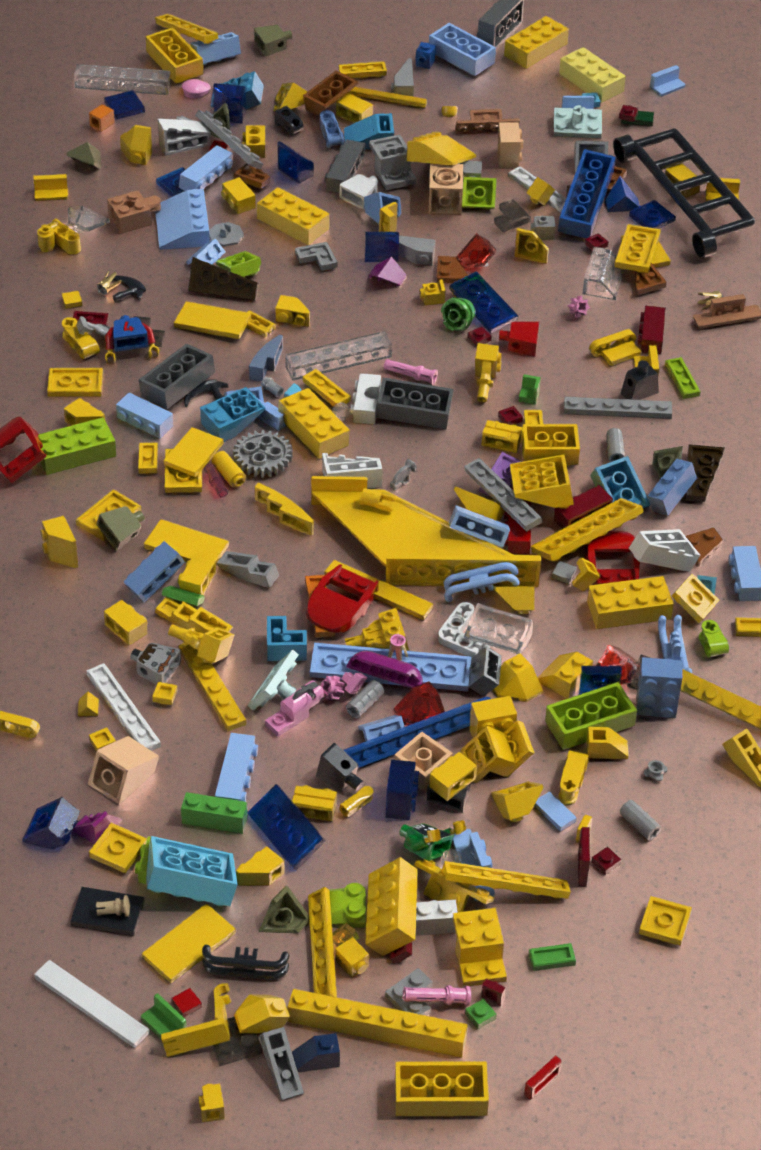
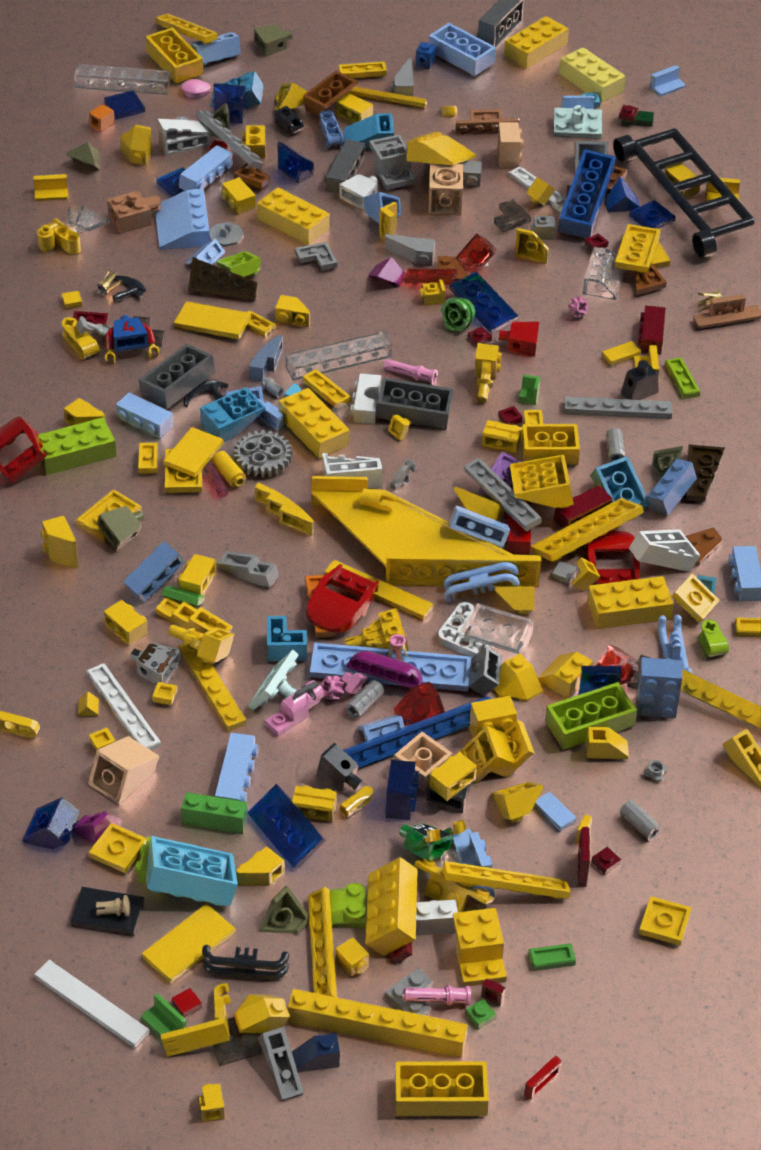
yellow tile [47,368,103,397] -> none
yellow tile [144,519,229,565] -> none
clear yellow plate [332,923,359,946] -> none
clear blue tile [365,232,399,262] -> none
lime slope [462,177,497,209] -> none
yellow piece [558,750,589,805] -> none
yellow beam [589,329,637,357] -> none
none -> yellow tile [388,414,411,440]
none -> clear red plate [403,268,458,285]

